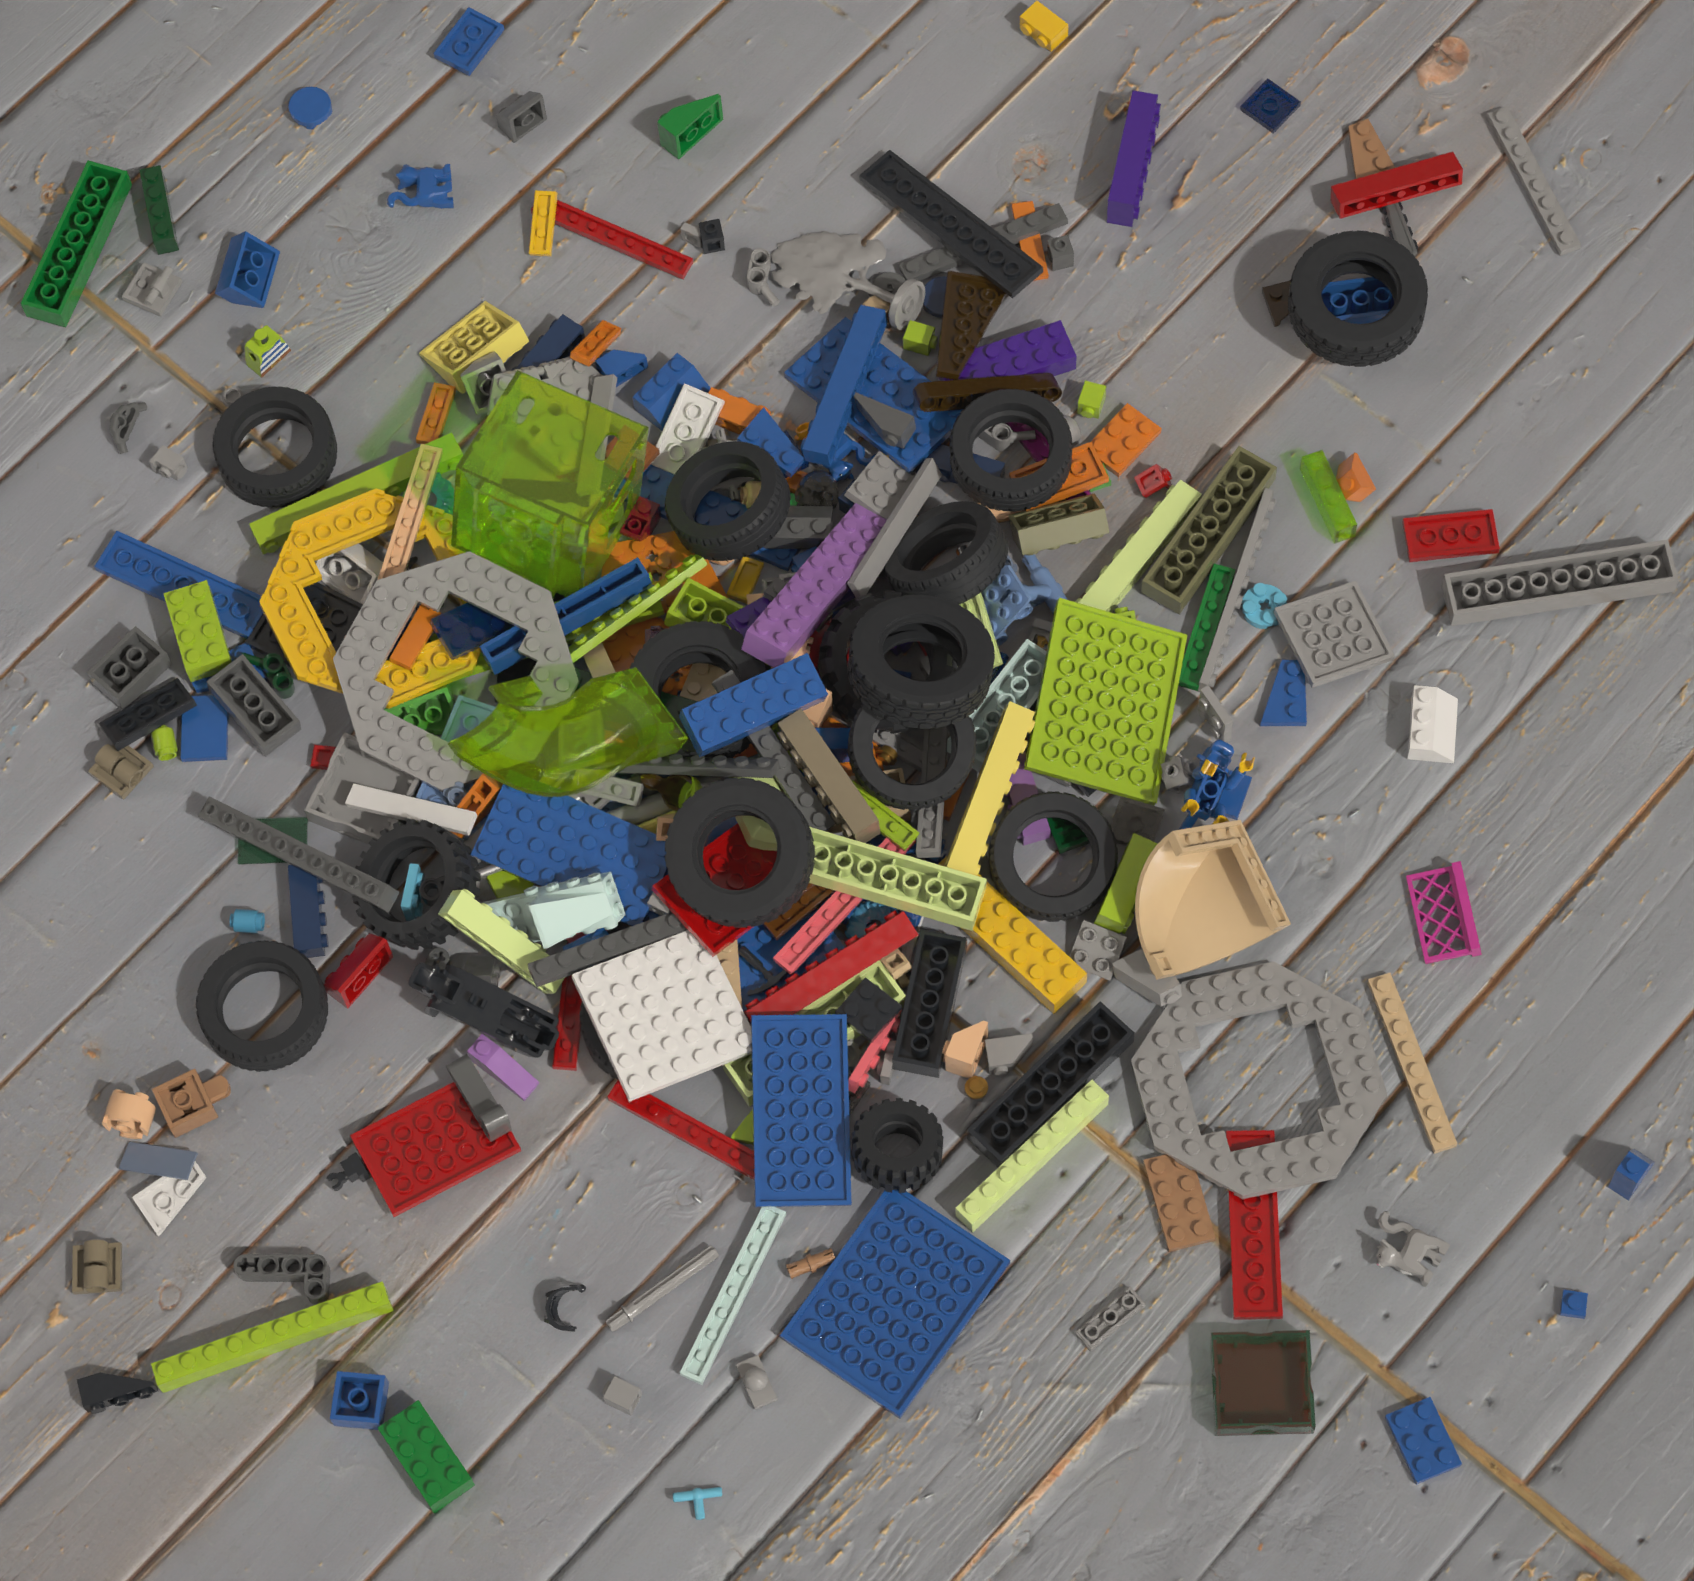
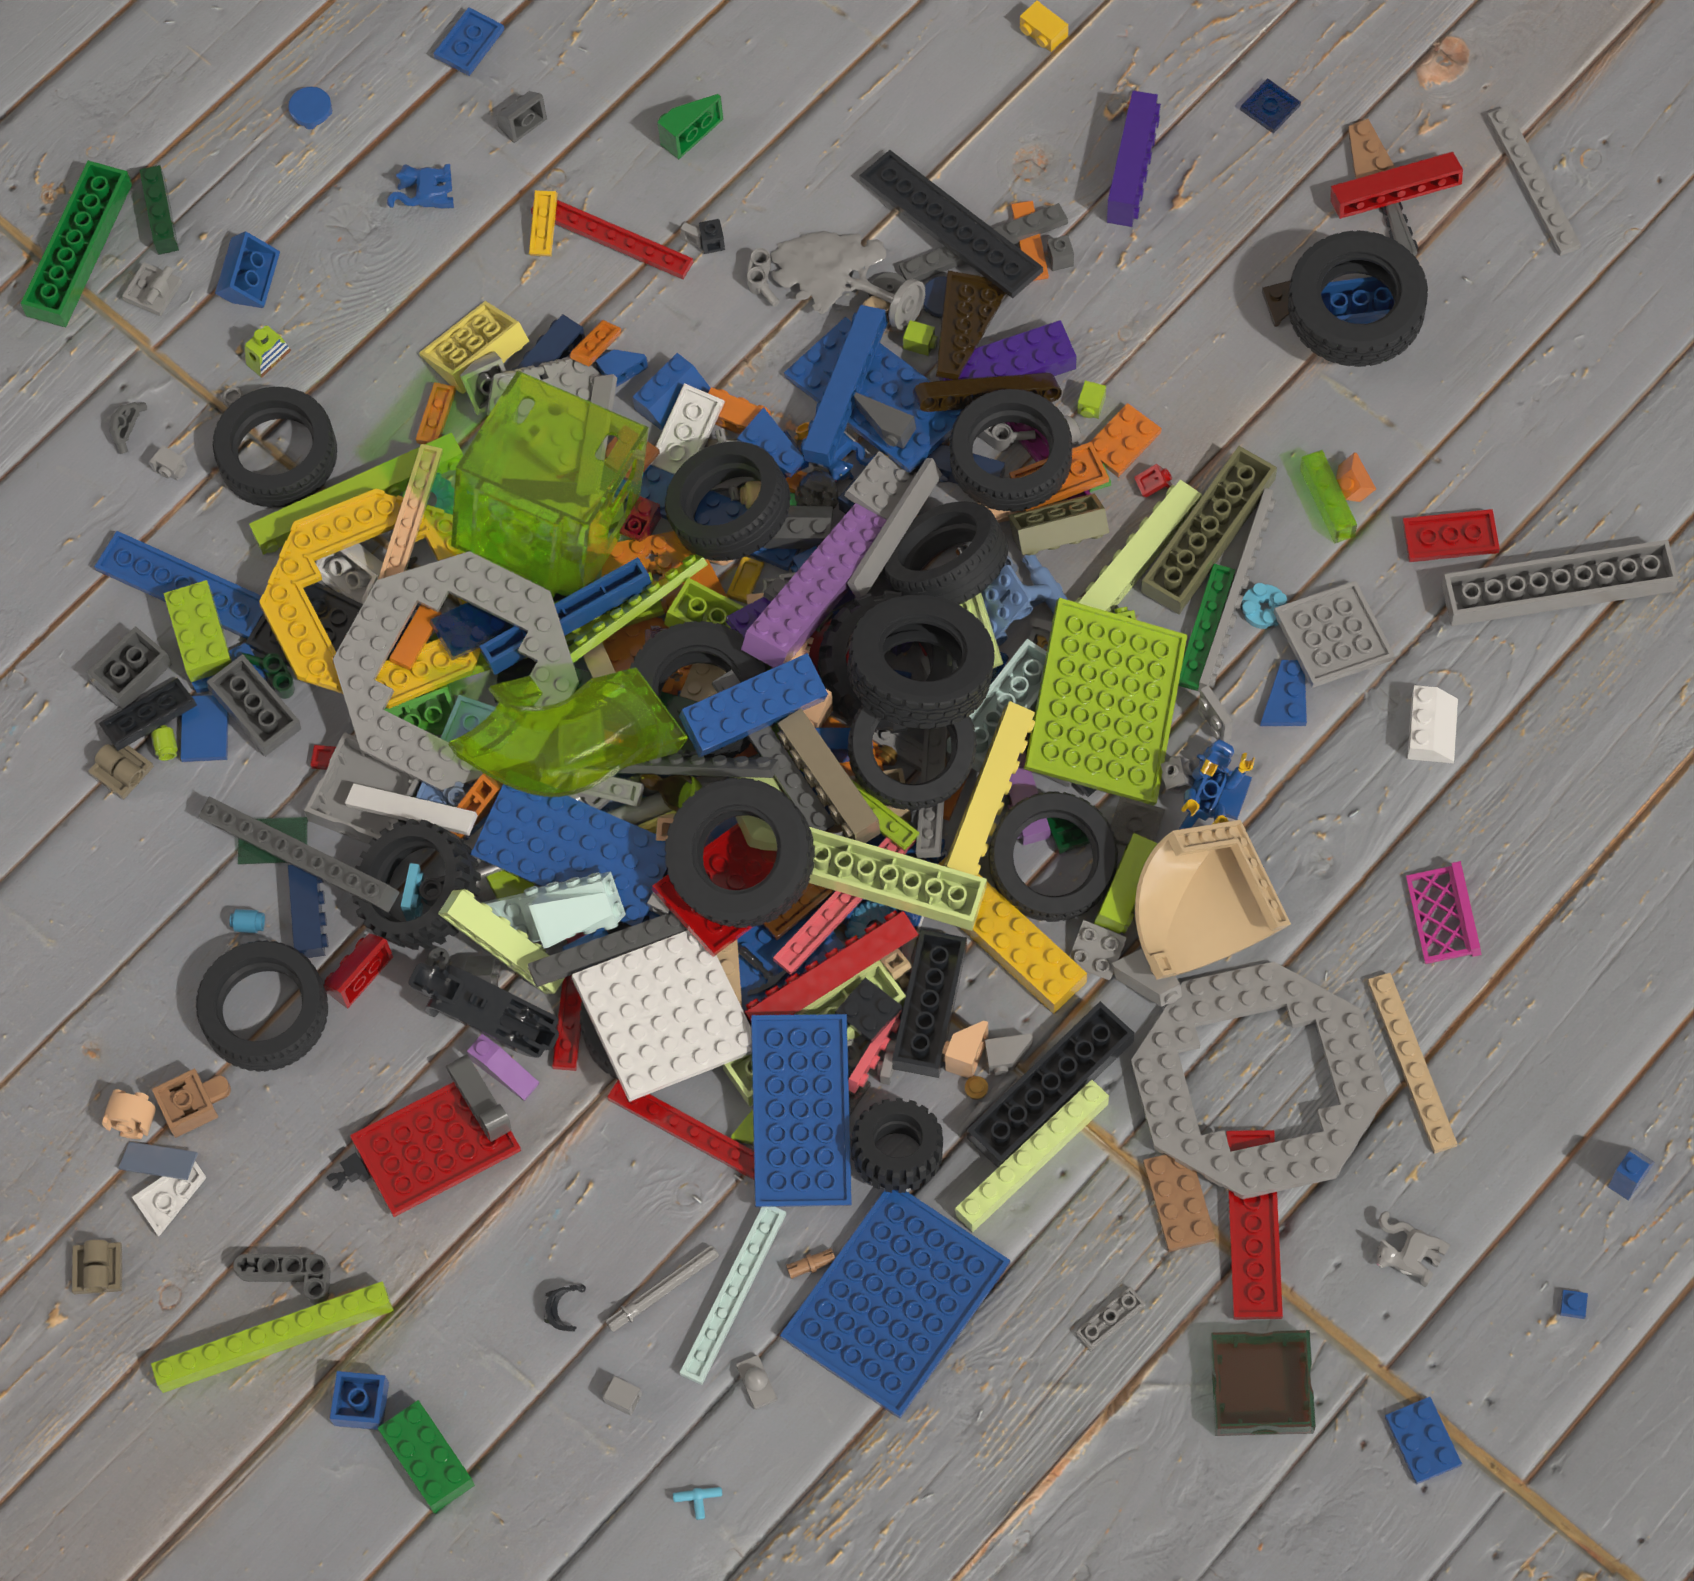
black slope [77,1372,159,1414] -> none

